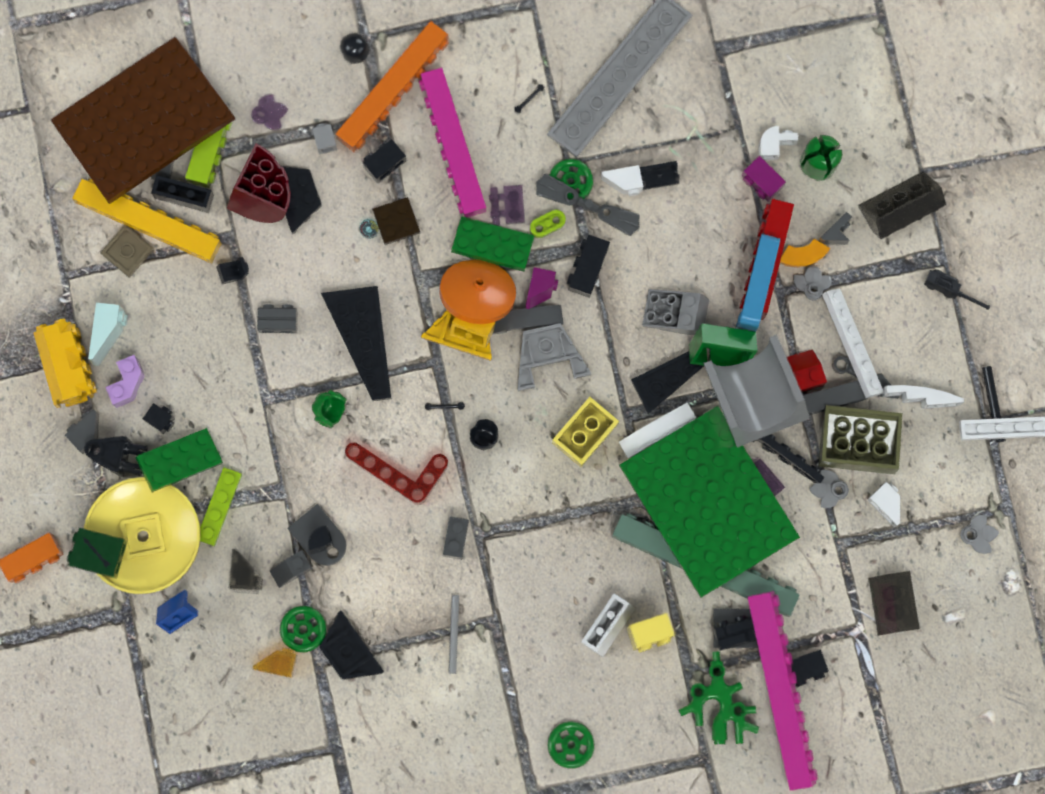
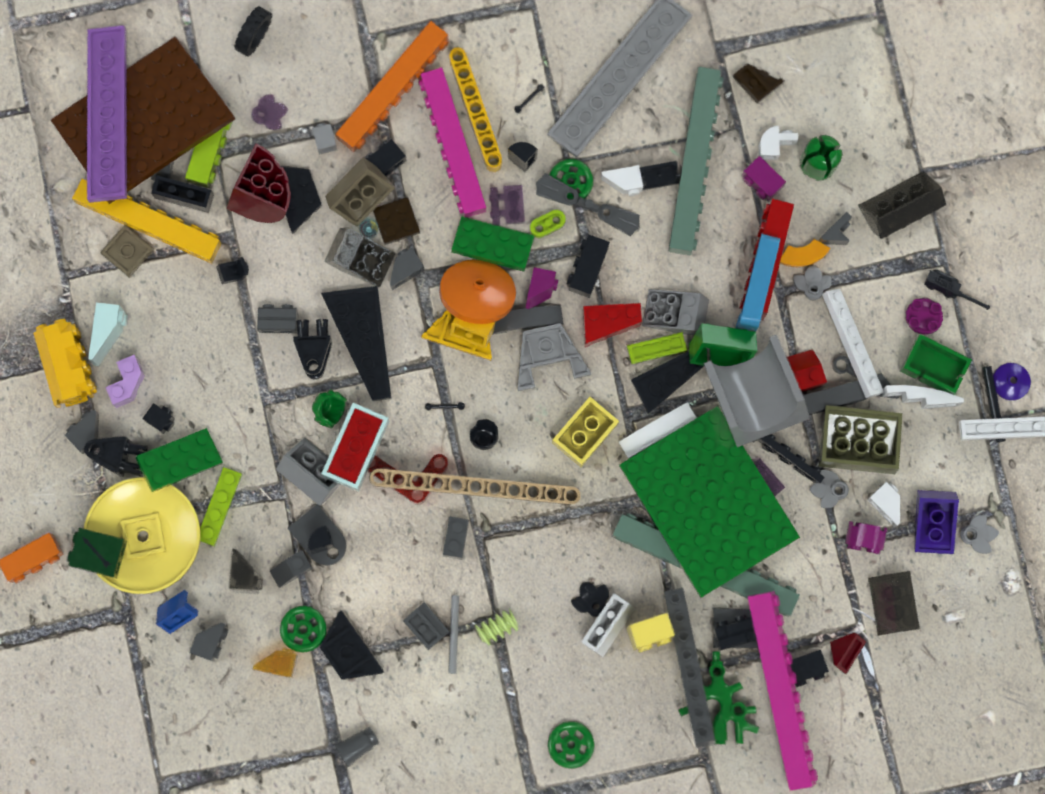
black hair [340,33,369,64] -> none
none -> medium lavender plate [87,25,127,203]
none -> dark grey slope [189,622,229,662]
none -> black tyre [234,6,273,57]
none -> light grey slope [276,438,341,506]
none -> black piece [293,319,333,380]
none -> red brick [321,403,390,492]
none -> clear smoke slope [324,228,395,288]
none -> dark tan slope [325,157,395,227]
none -> dark grey plant [334,727,379,768]
none -> tan beam [369,469,581,505]
none -> dark grey slope [390,248,425,290]
none -> dark grey plate [403,602,450,650]
none -> yellow beam [449,47,502,172]
none -> yellowish green piece [475,608,518,646]
none -> black brick [508,142,538,173]
none -> black plate [571,582,609,617]
none -> red wedge [583,303,642,348]
none -> lime plate [627,332,687,365]
none -> dark grey brick [664,588,716,748]
none -> sand green brick [668,67,723,256]
none -> dark brown wing [733,63,784,104]
none -> dark red slope [830,632,866,674]
none -> magenta brick [845,521,887,554]
none -> green piece [900,334,972,395]
none -> magenta dish [906,298,943,335]
none -> dark purple slope [915,490,959,554]
none -> dark purple dish [993,363,1031,401]

